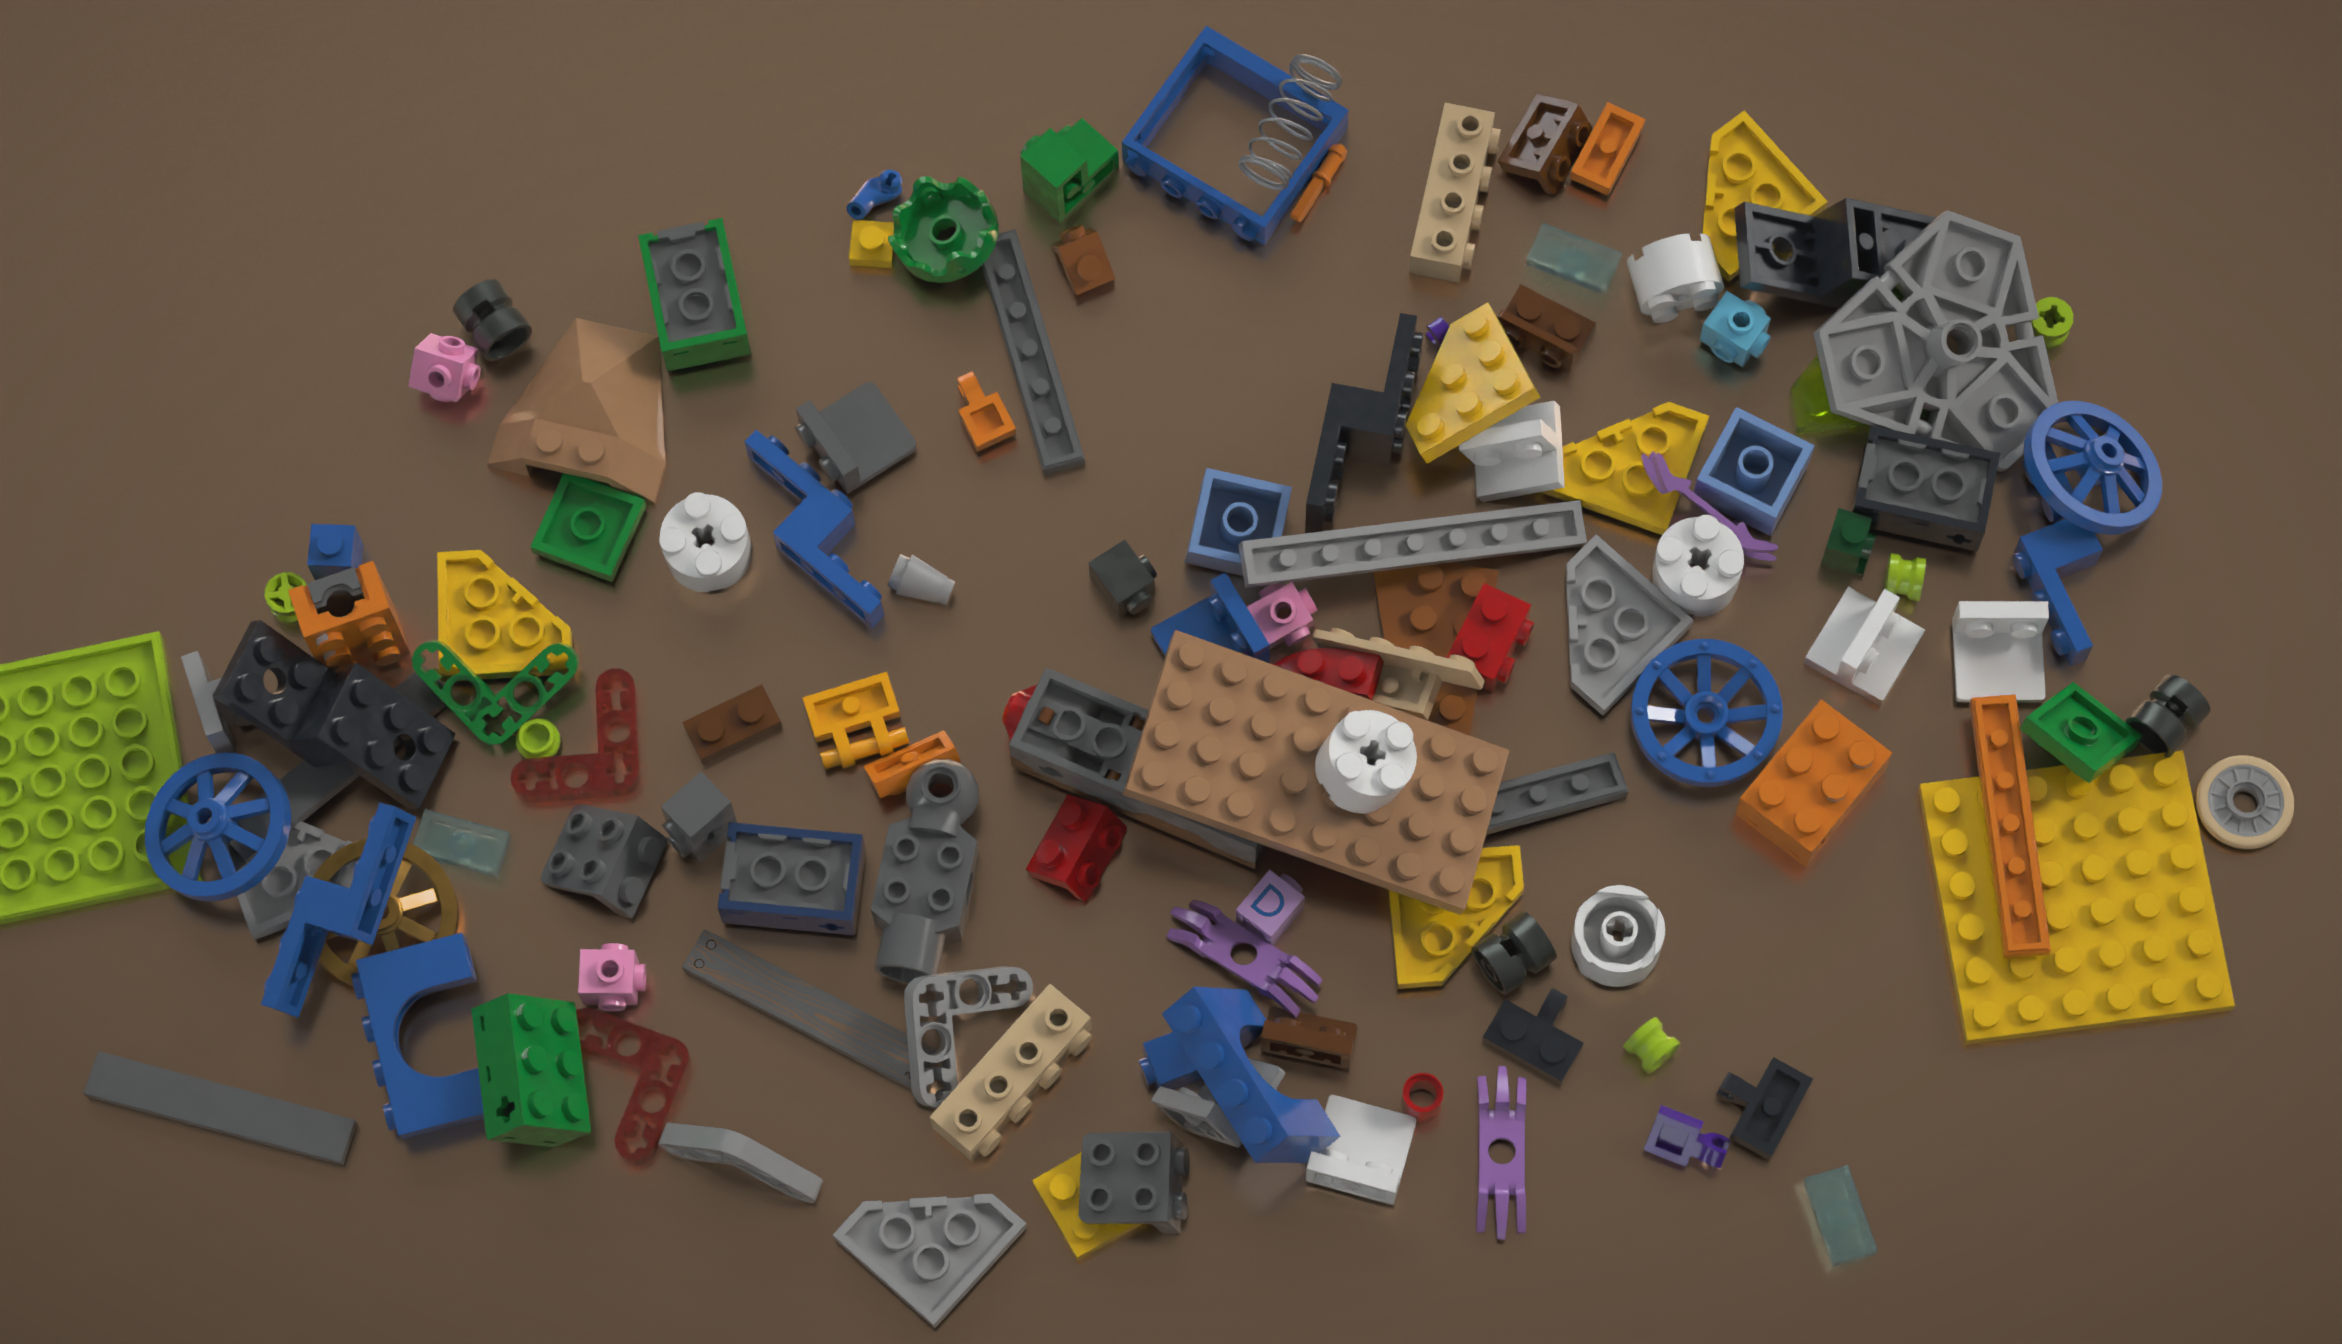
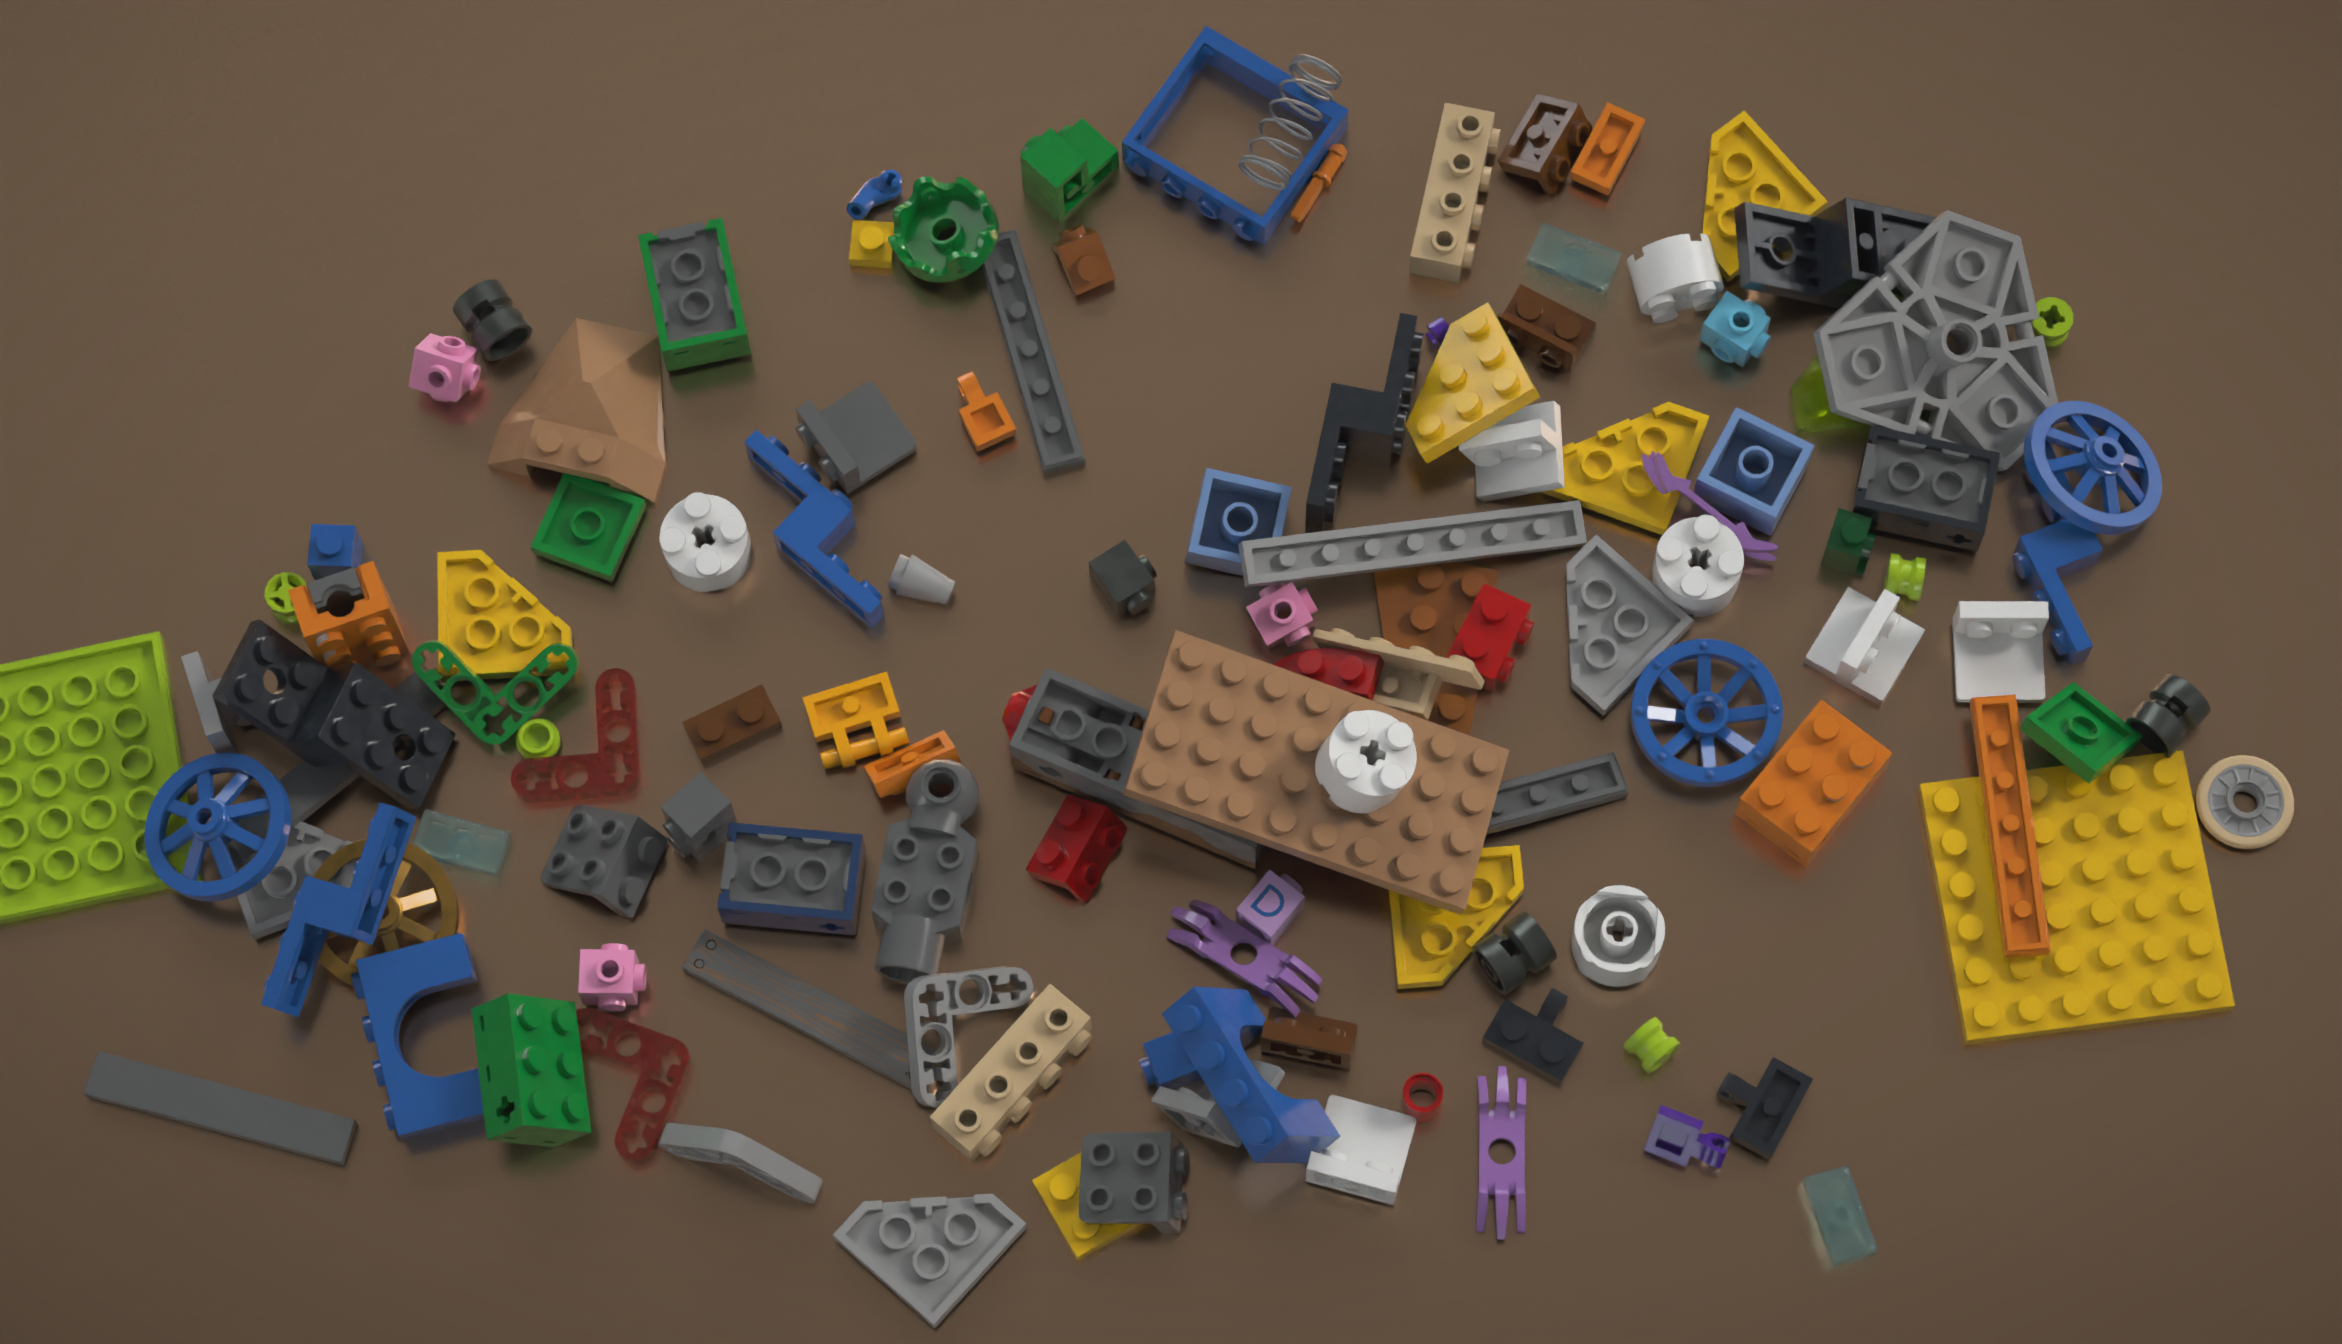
blue bracket [1151,572,1270,663] -> none

